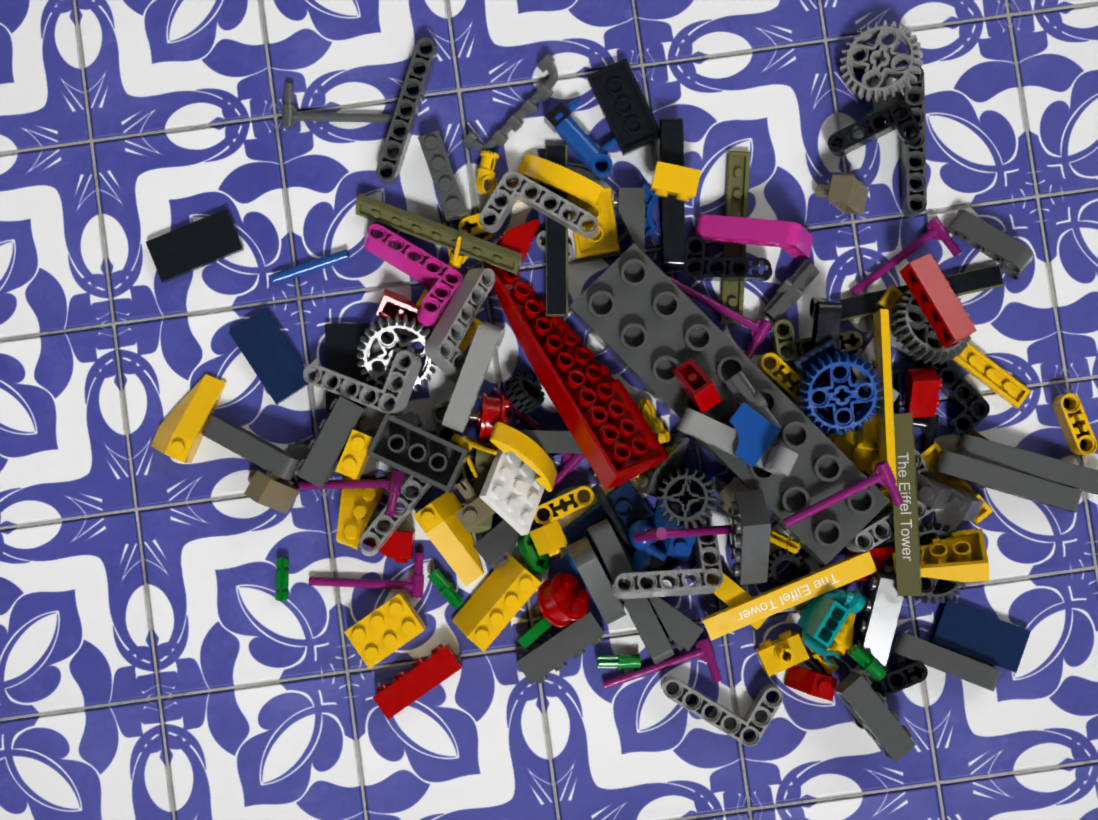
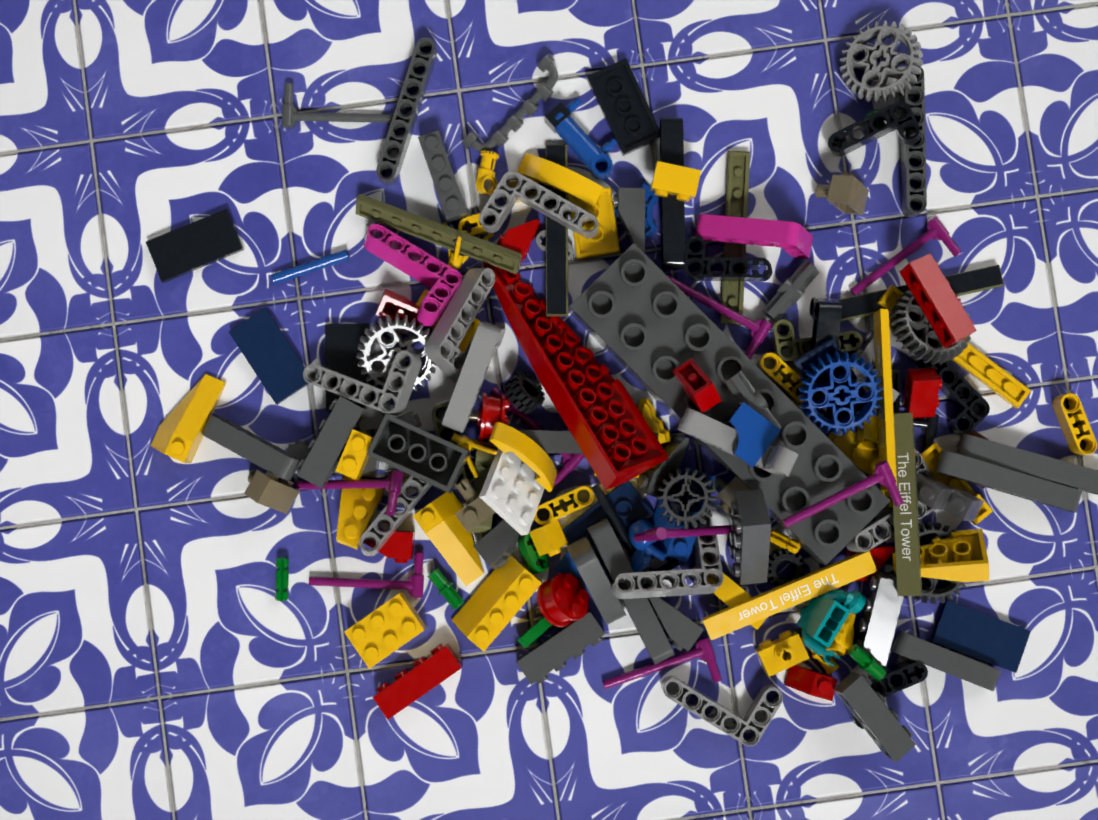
green axle [596,653,641,670] -> none
dark grey beam [946,209,1034,280] -> none

